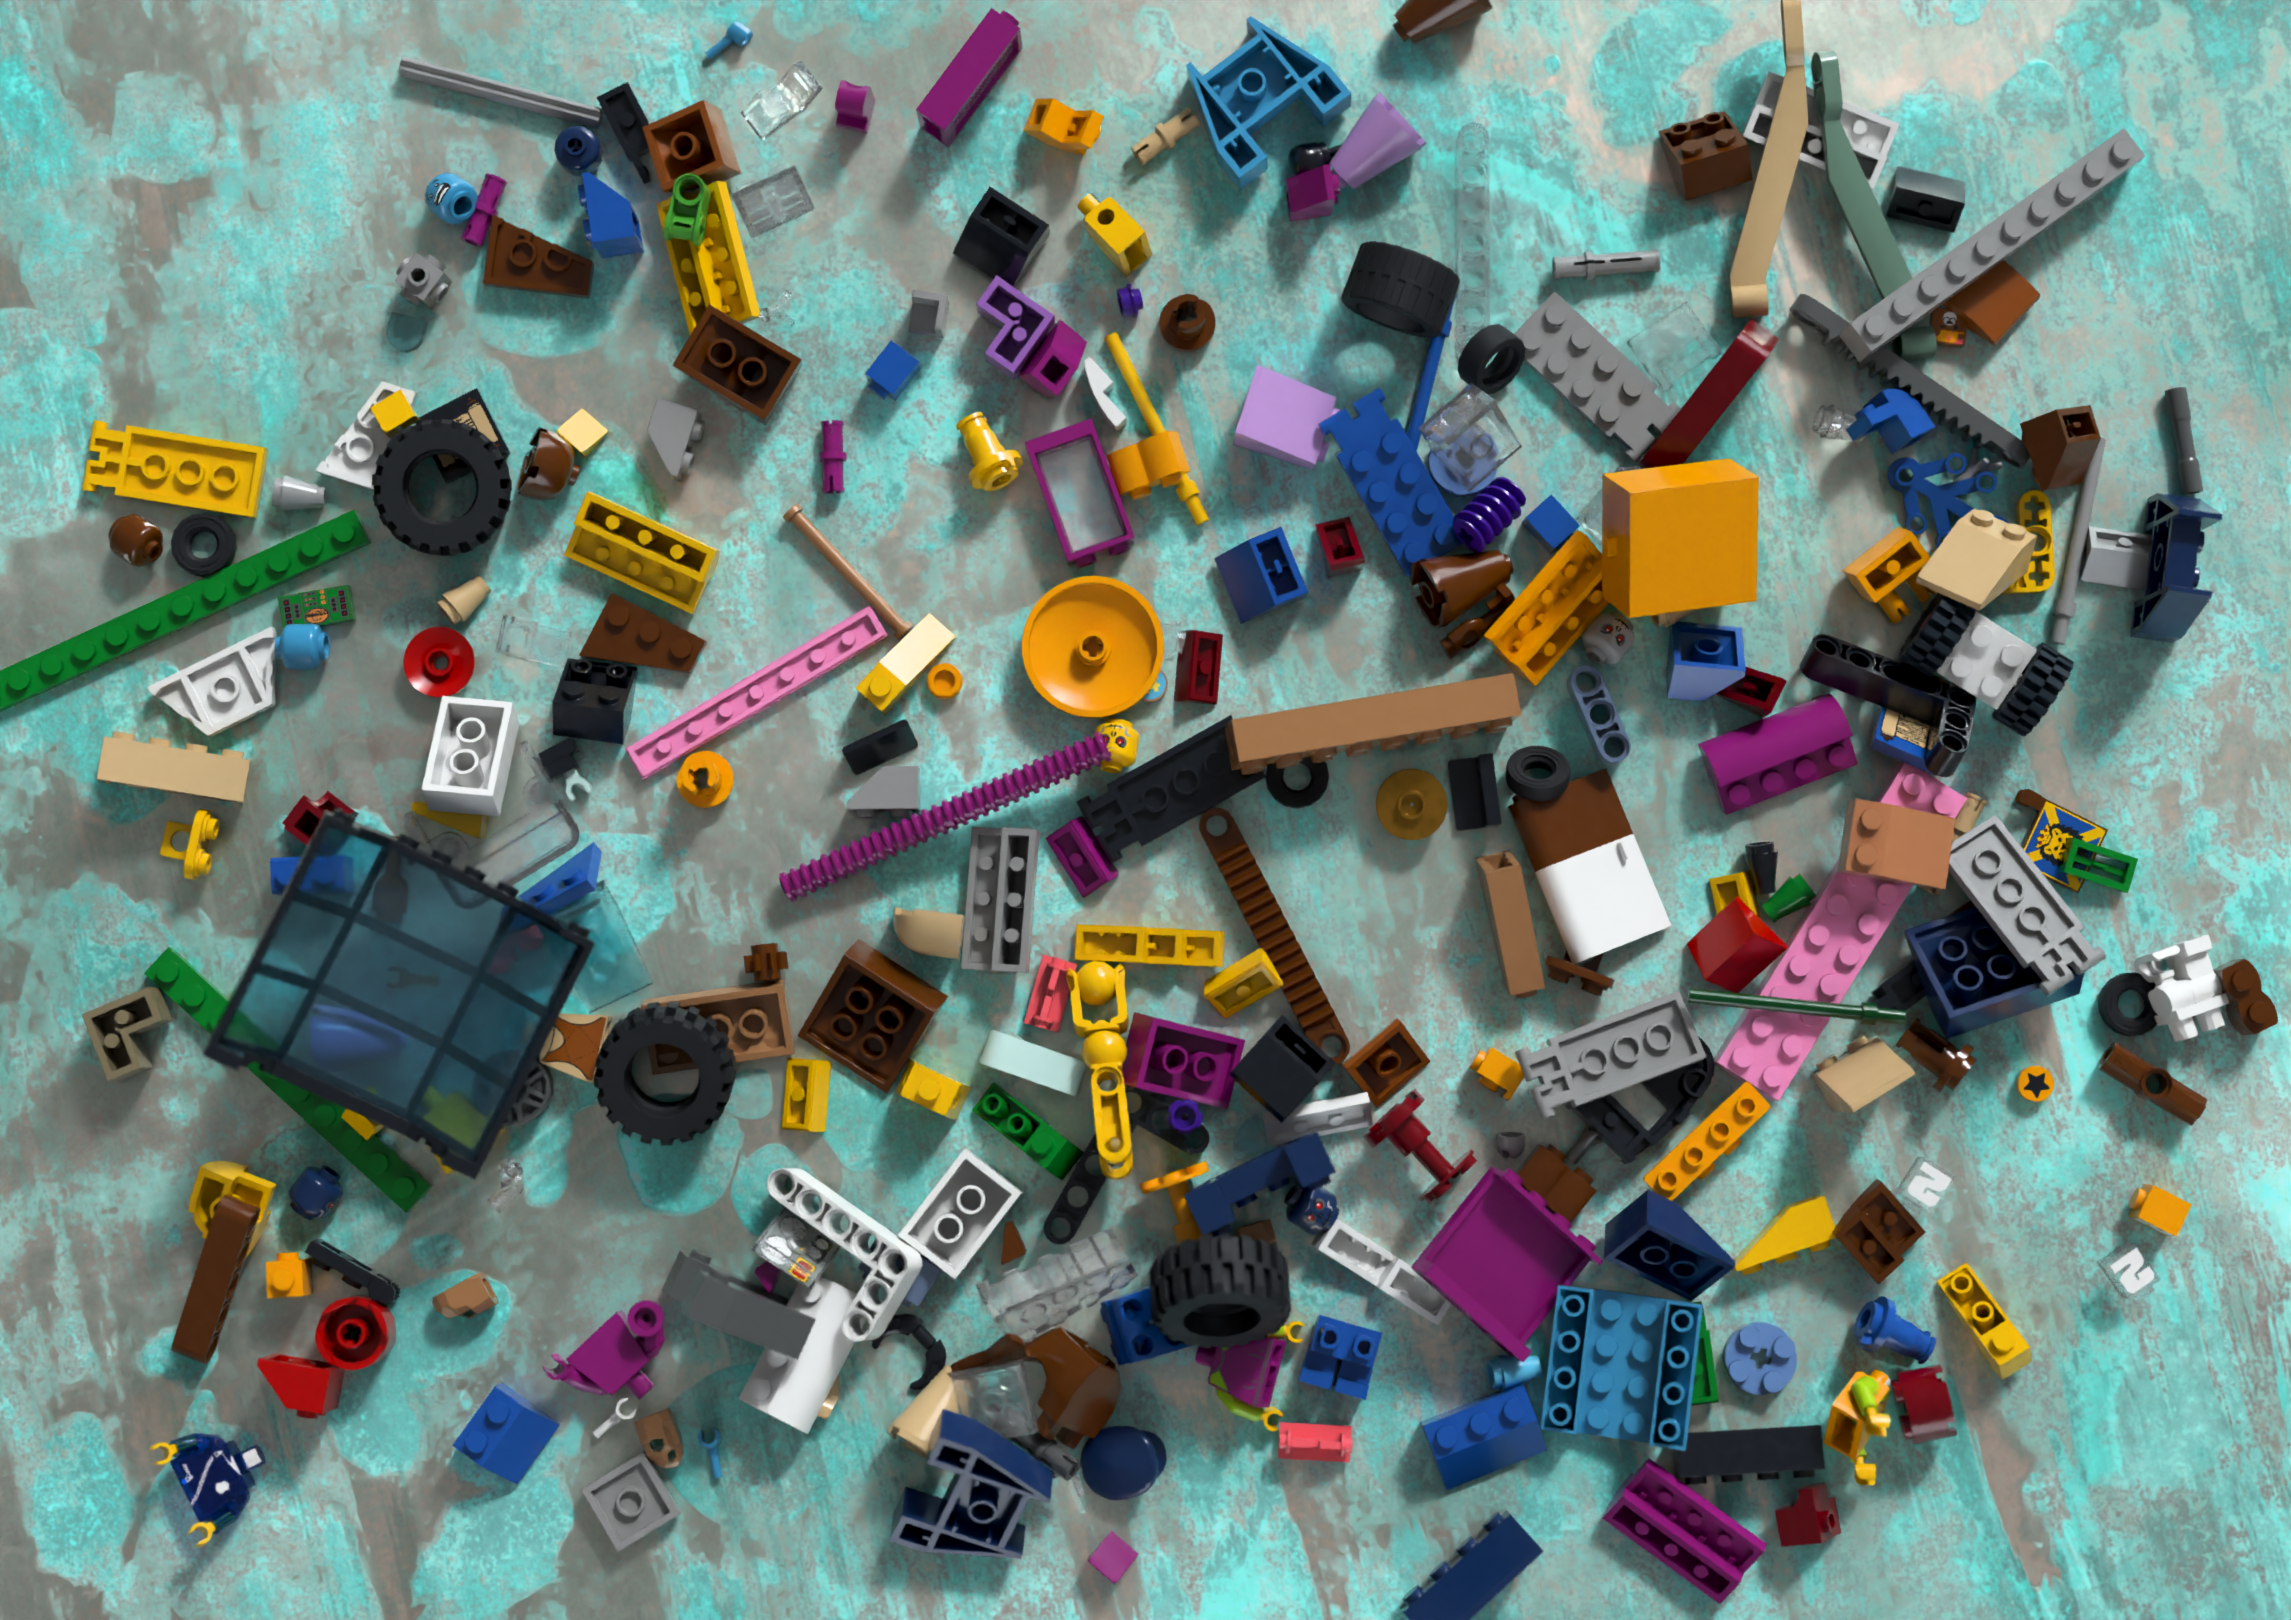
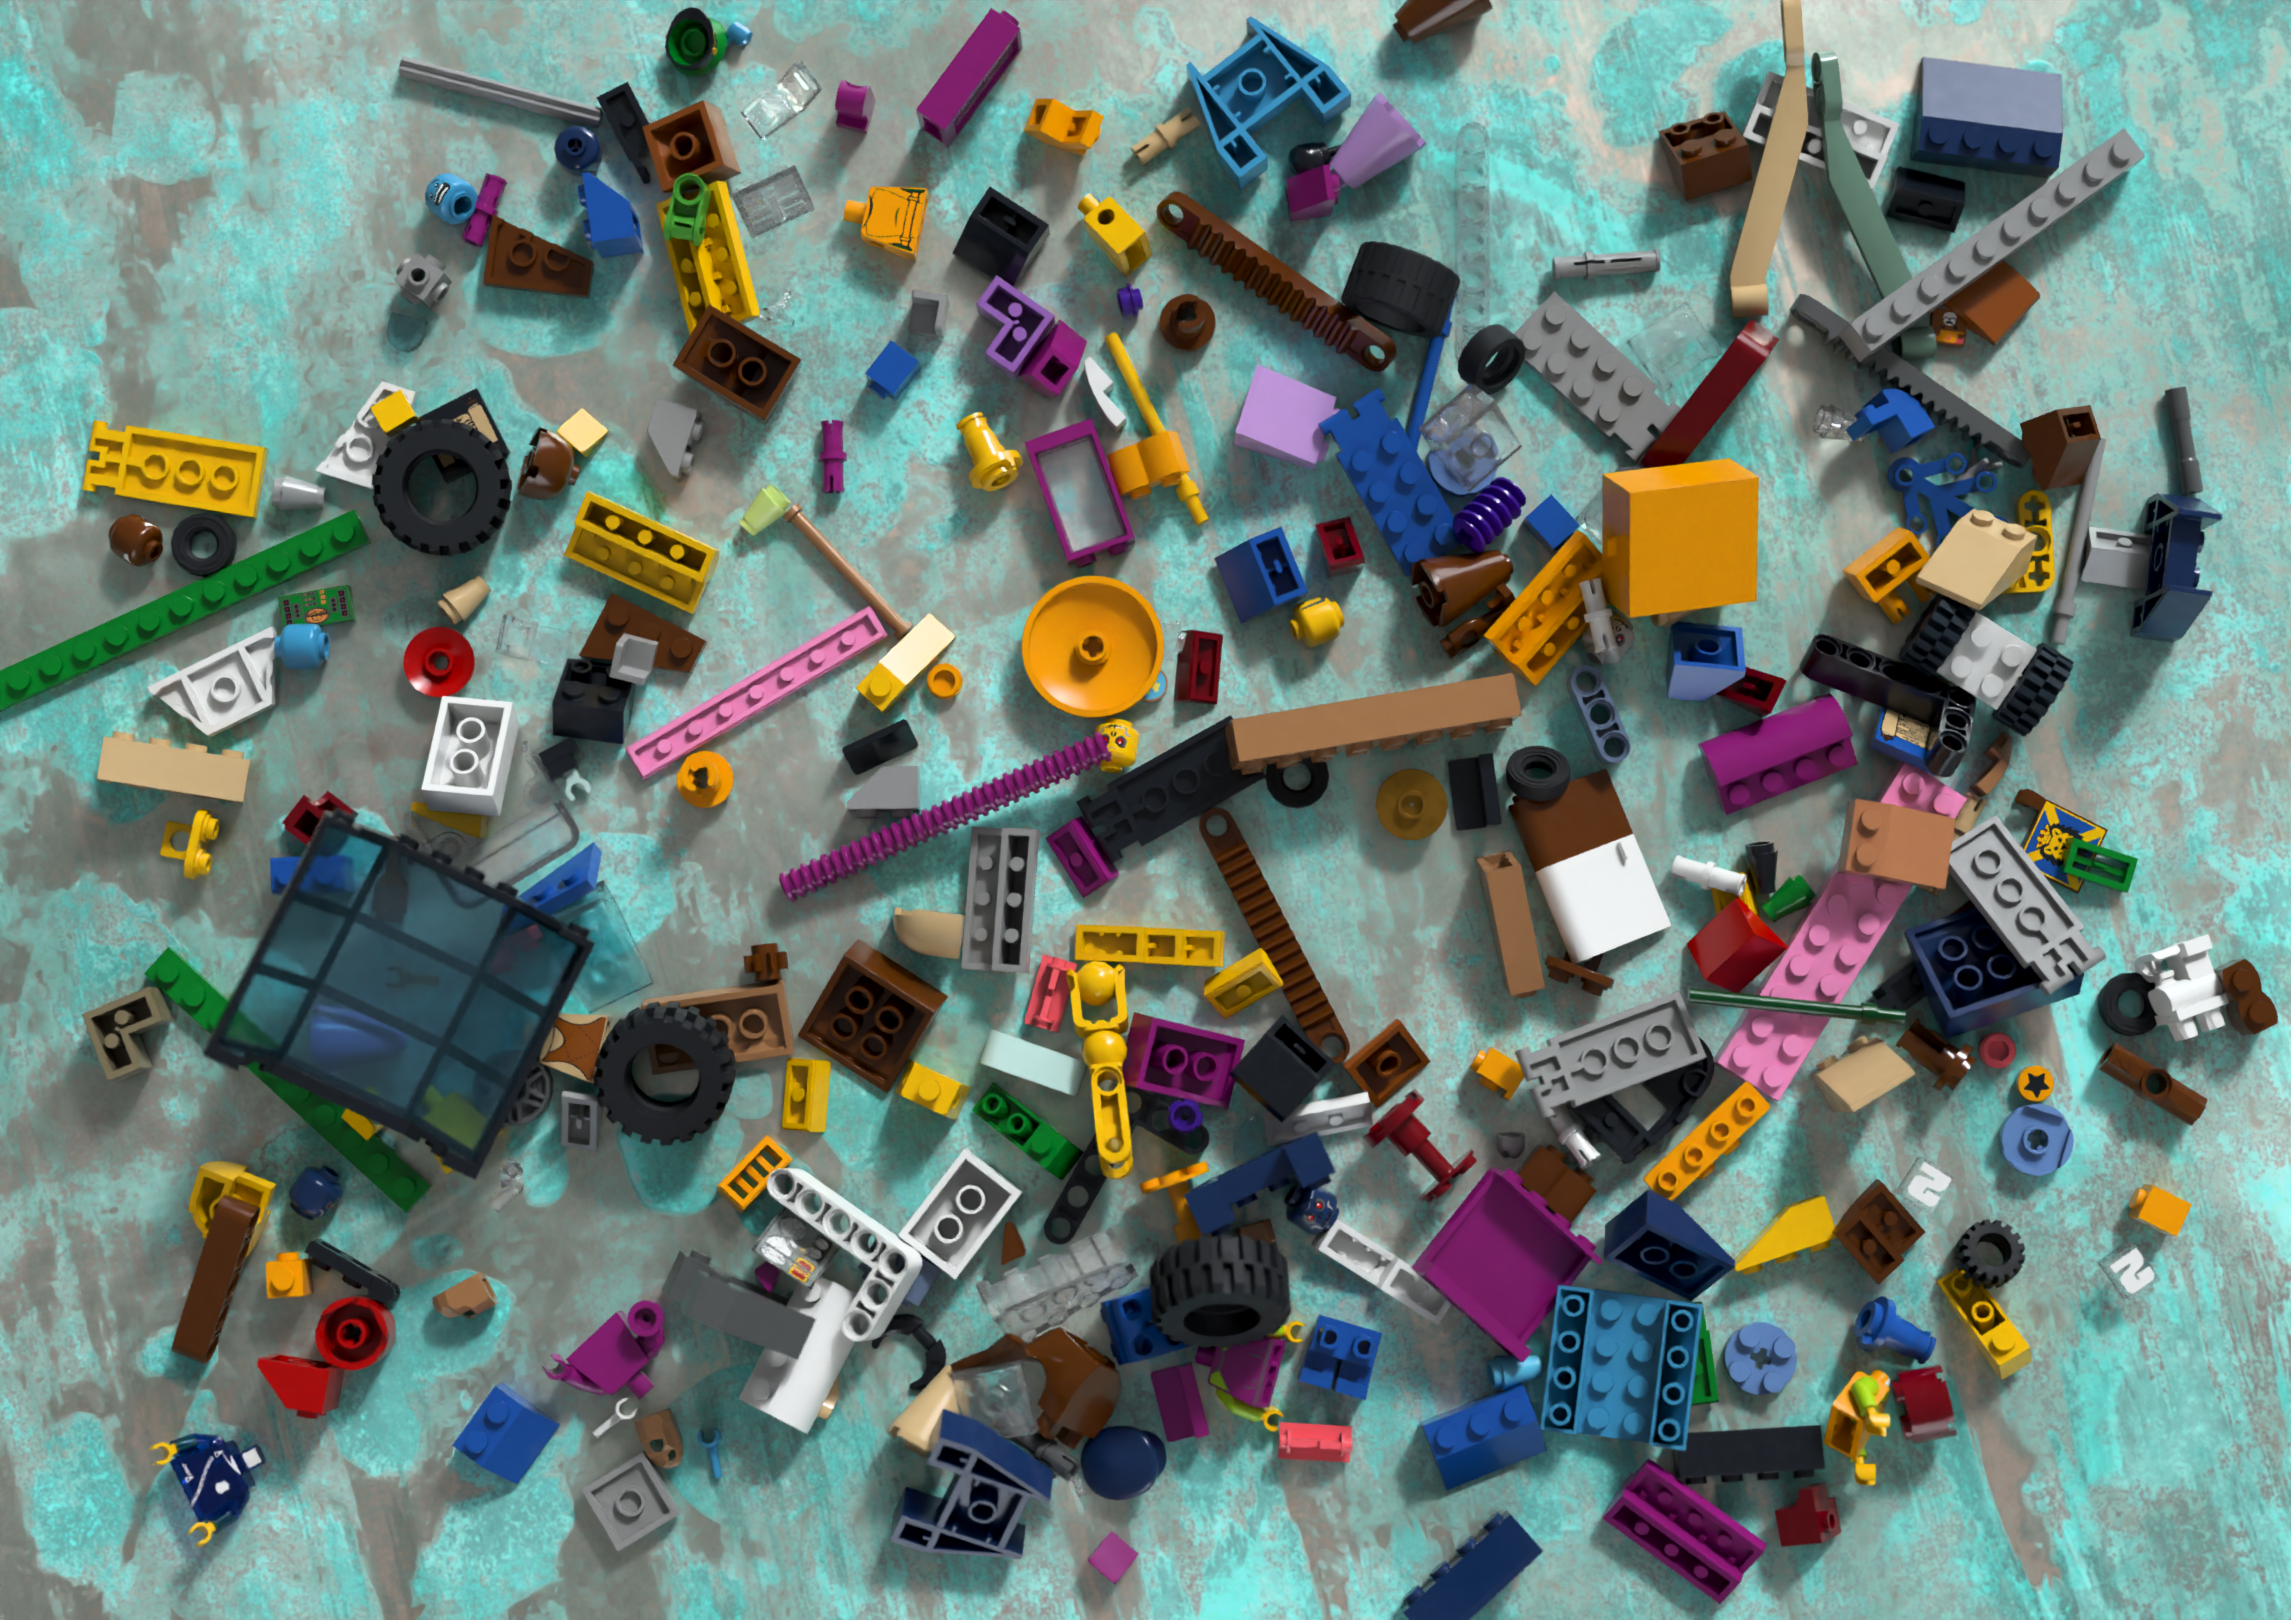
none -> light grey slope [561,1091,604,1151]
none -> light grey panel [609,633,659,685]
none -> green piece [665,7,727,77]
none -> light orange slope [716,1135,793,1214]
none -> yellowish green cone [739,483,791,536]
none -> light orange torso [843,186,929,261]
none -> magenta panel [1151,1362,1210,1442]
none -> reddish brown gear [1156,191,1397,372]
none -> yellow head [1289,596,1344,648]
none -> white pin [1547,1105,1601,1169]
none -> white pin [1579,578,1618,653]
none -> white pin [1671,855,1747,896]
none -> slope [1910,57,2063,178]
none -> black tyre [1954,1219,2026,1289]
none -> medium nougat slope [1969,731,2012,797]
none -> coral tile [1978,1032,2016,1068]
none -> medium blue plate [1999,1104,2074,1176]

